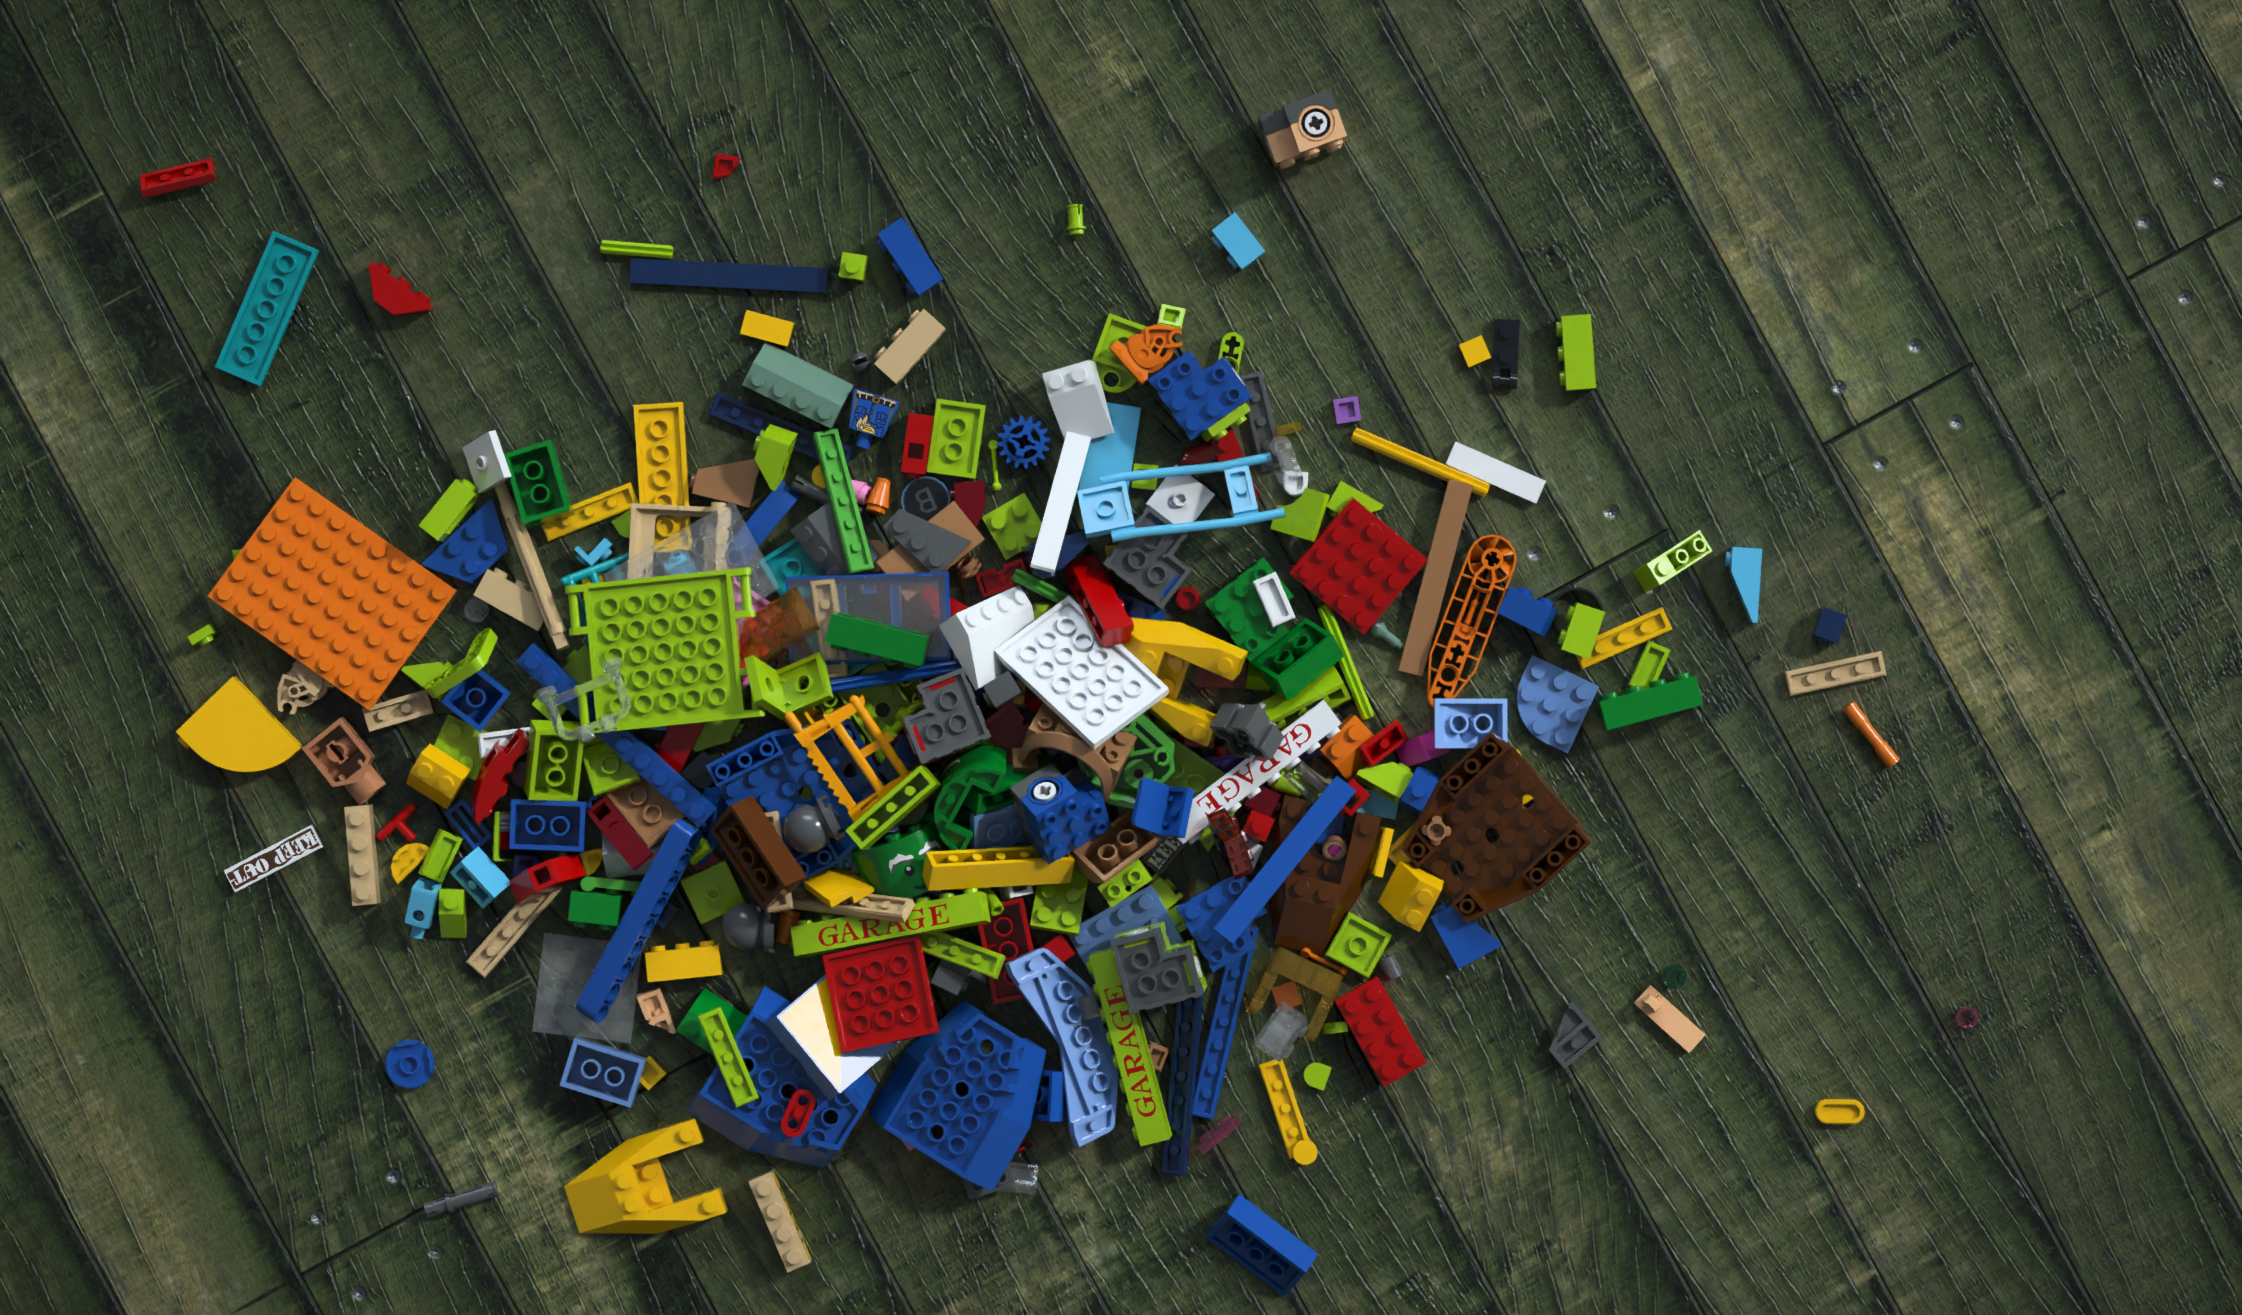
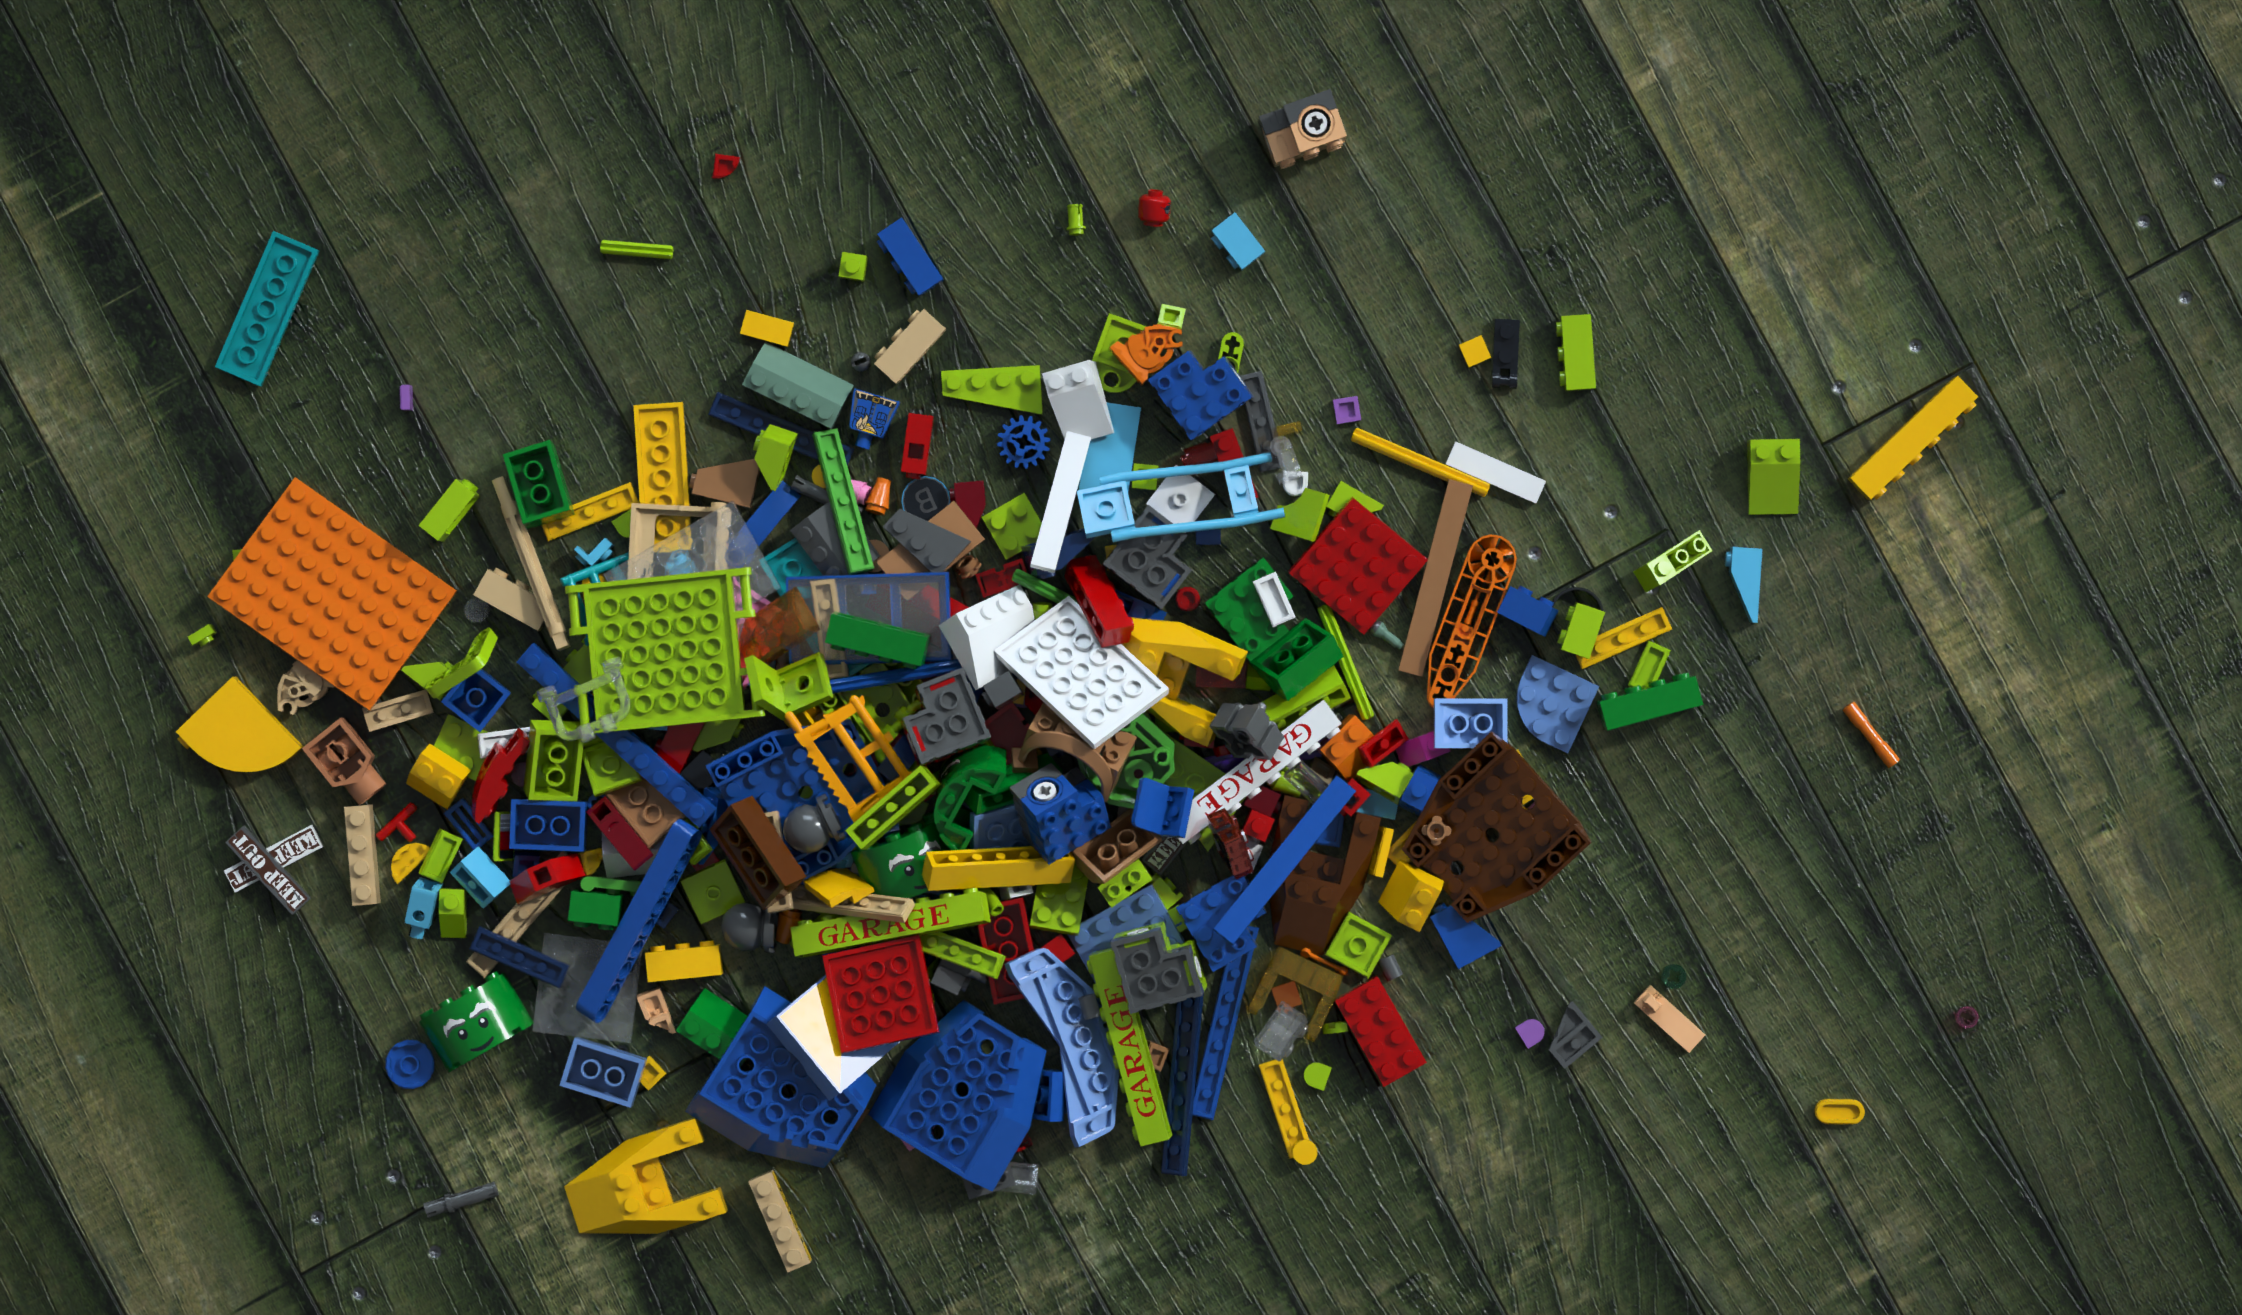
red plate [140,158,216,198] -> none
red slope [369,262,434,316] -> none
blue wing [422,498,509,584] -> none
white plate [462,430,511,494] -> none
dark blue tile [629,258,828,293] -> none
lime tile [698,1006,759,1108] -> none
red plate [780,1088,815,1137] -> none
lime plate [927,399,986,479] -> none
lime hinge [988,440,1002,492] -> none
clear pink plate [1197,1115,1242,1155] -> none
lime plate [1201,403,1251,442] -> none
blue slope [1206,1194,1318,1297] -> none
tile [1322,835,1347,861] -> none
tan tile [1784,651,1887,696] -> none
dark blue brick [1812,607,1848,646] -> none
none -> tile [225,825,311,915]
none -> medium lavender tile [400,385,413,411]
none -> green cylinder [419,971,534,1073]
none -> dark blue tile [470,926,570,988]
none -> lime wing [941,365,1043,415]
none -> red head [1138,189,1171,227]
none -> dark blue tile [1196,520,1221,545]
none -> medium lavender tile [1515,1019,1544,1048]
none -> lime slope [1747,439,1800,515]
none -> yellow brick [1848,376,1978,500]

